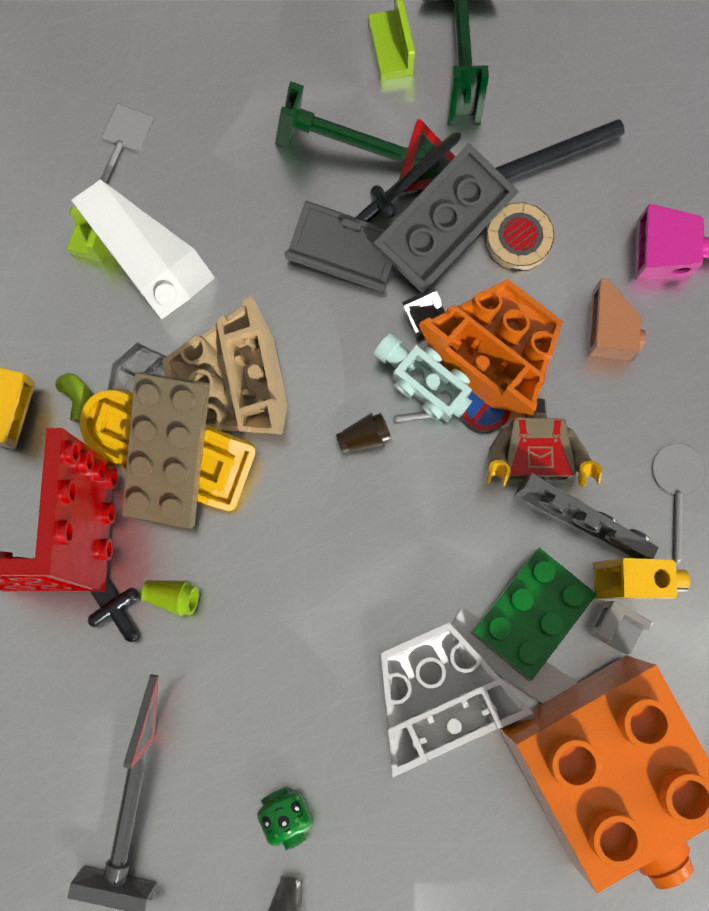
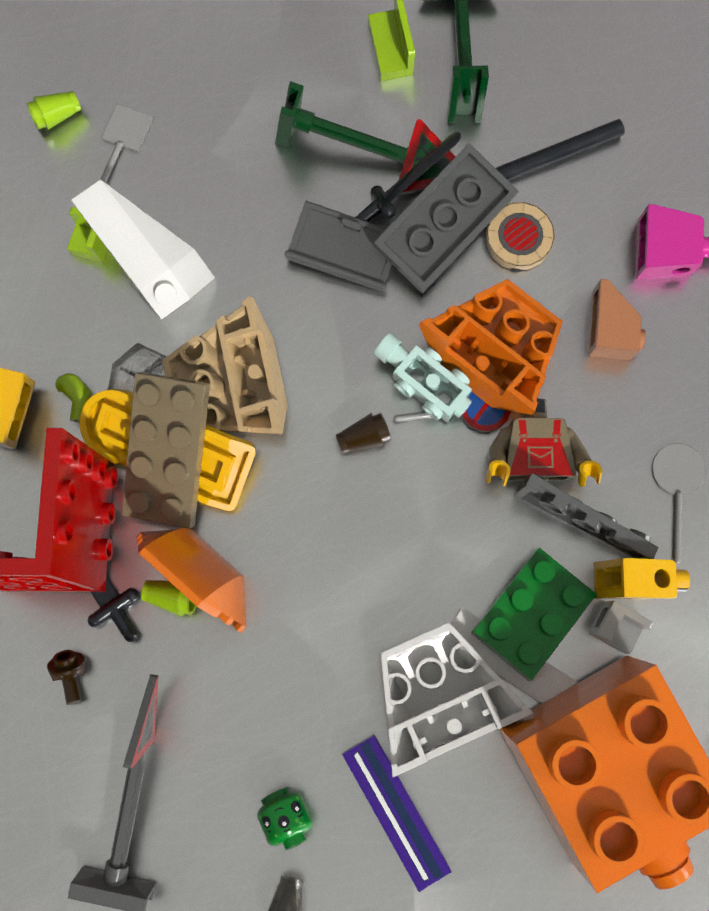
dark grey plate [402,288,445,337] -> none
none -> lime cone [26,90,81,130]
none -> dark brown plate [47,650,85,705]
none -> orange wedge [136,528,246,633]
none -> tile [342,734,452,892]

